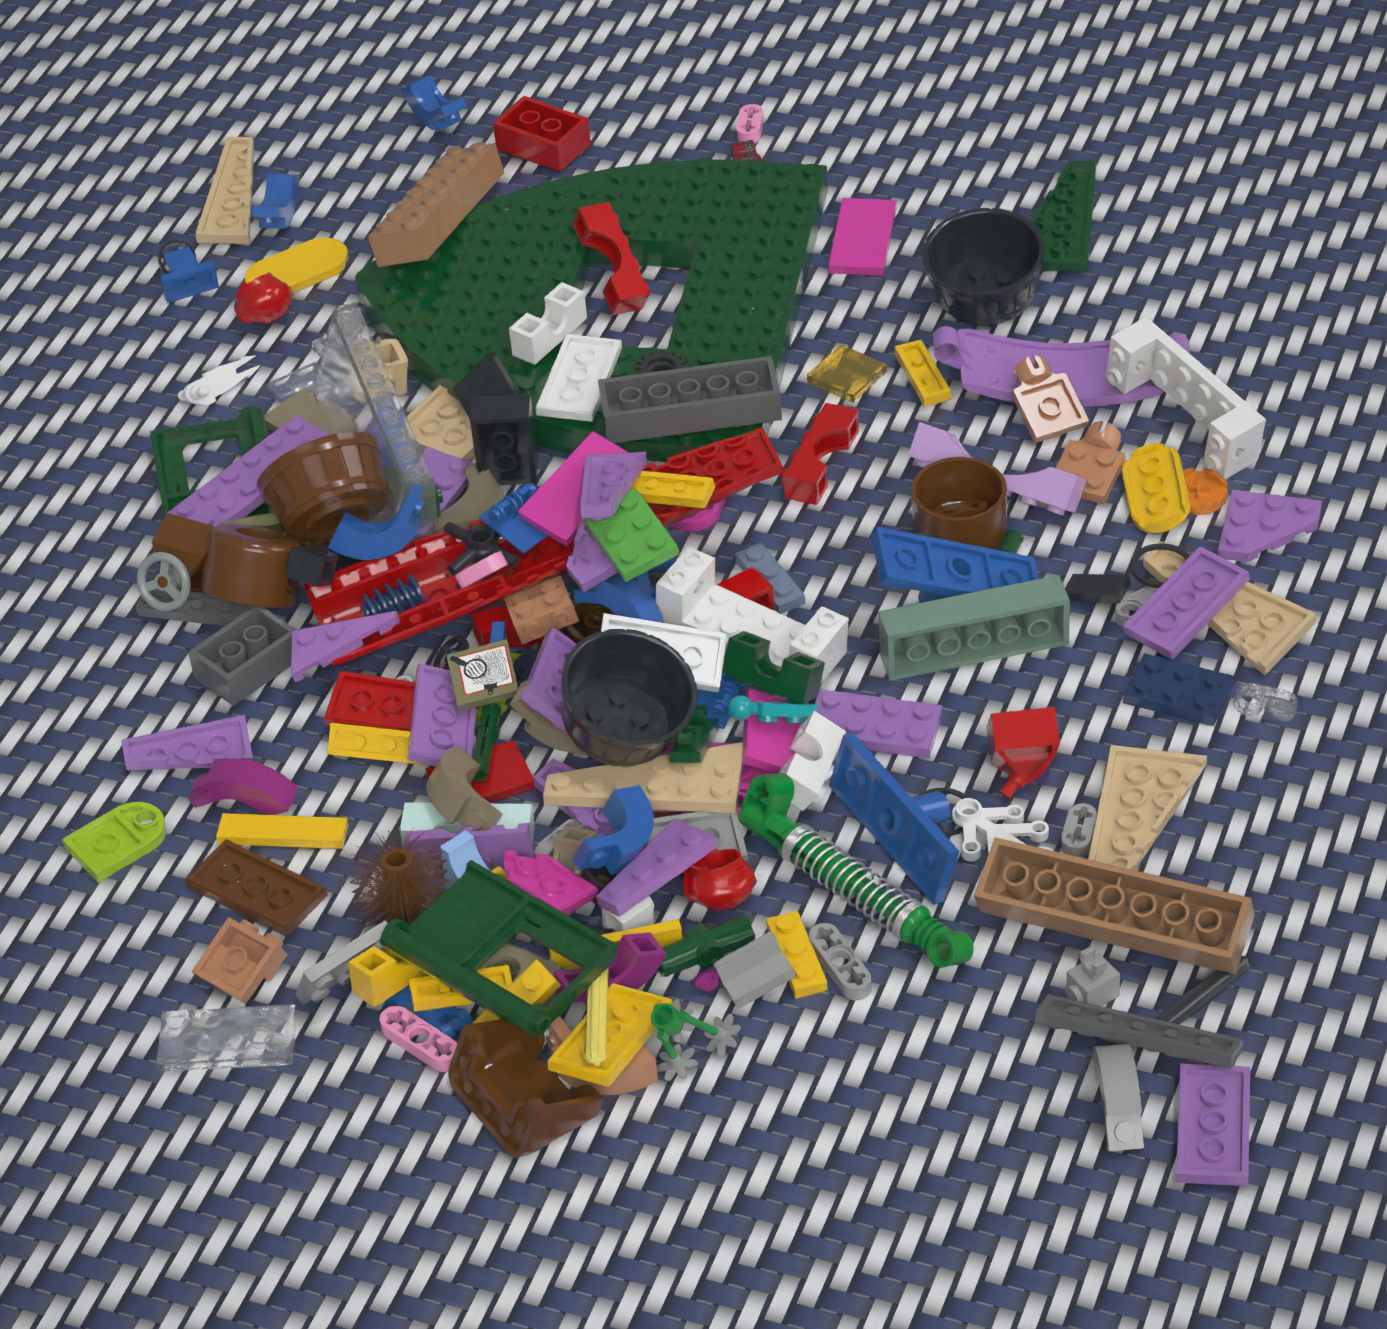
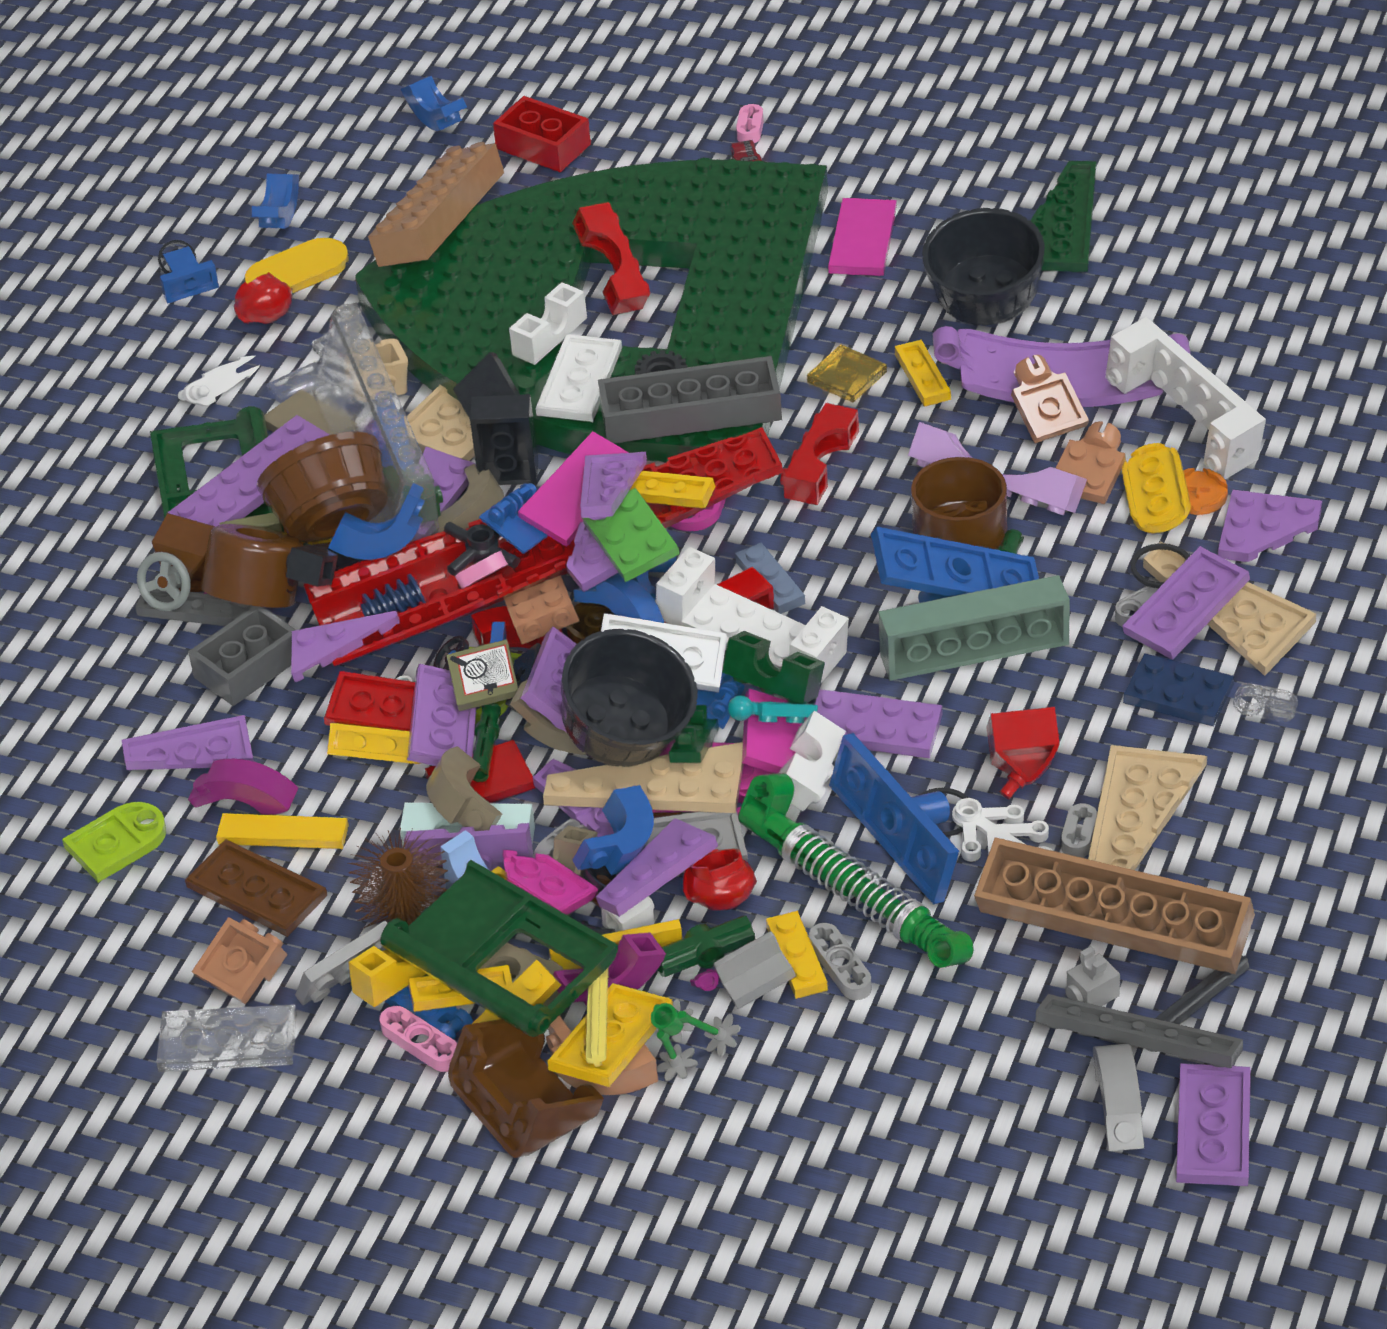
tan wing [195,137,254,245] -> none
black tile [1065,574,1131,603] -> none

